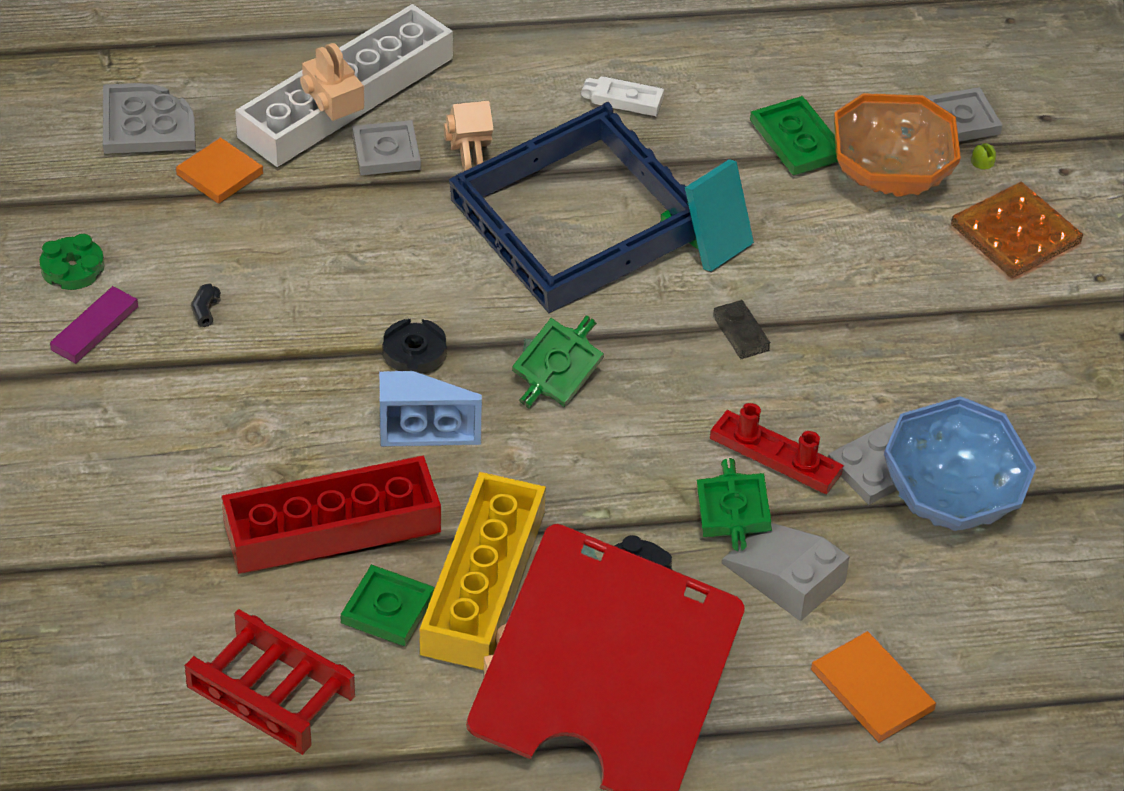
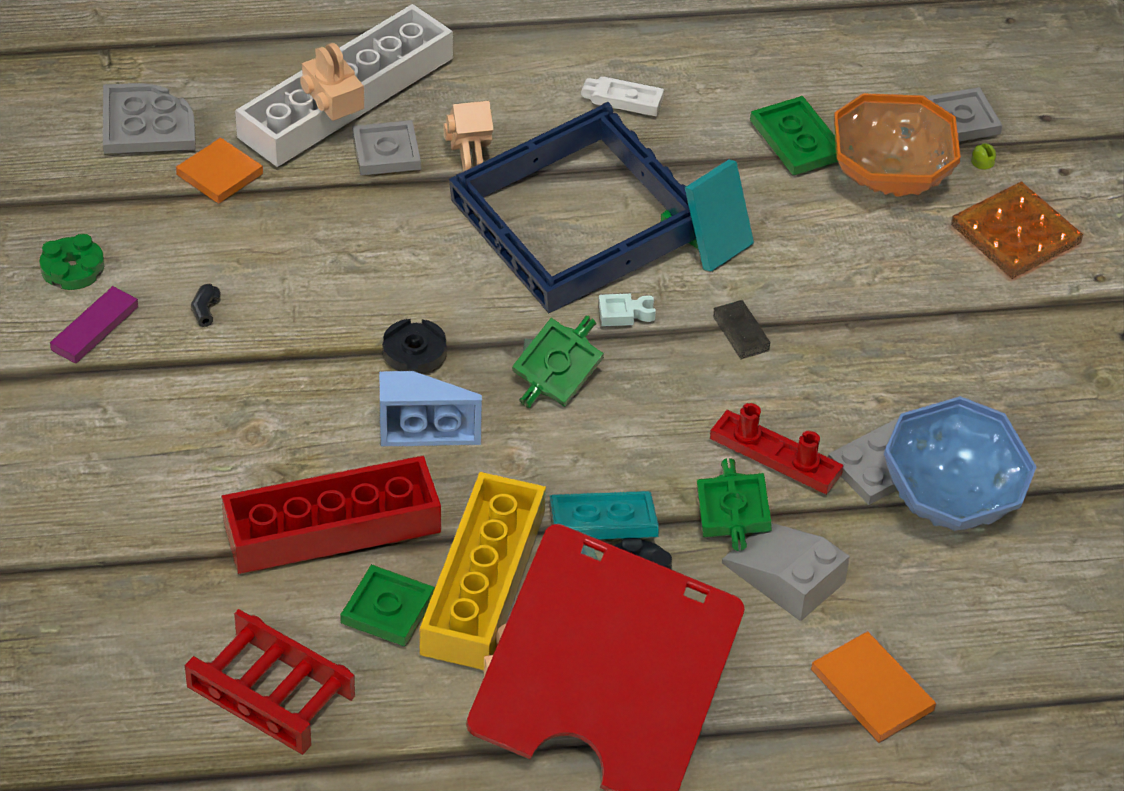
none -> teal tile [550,491,659,539]
none -> light aqua plate [598,293,656,326]

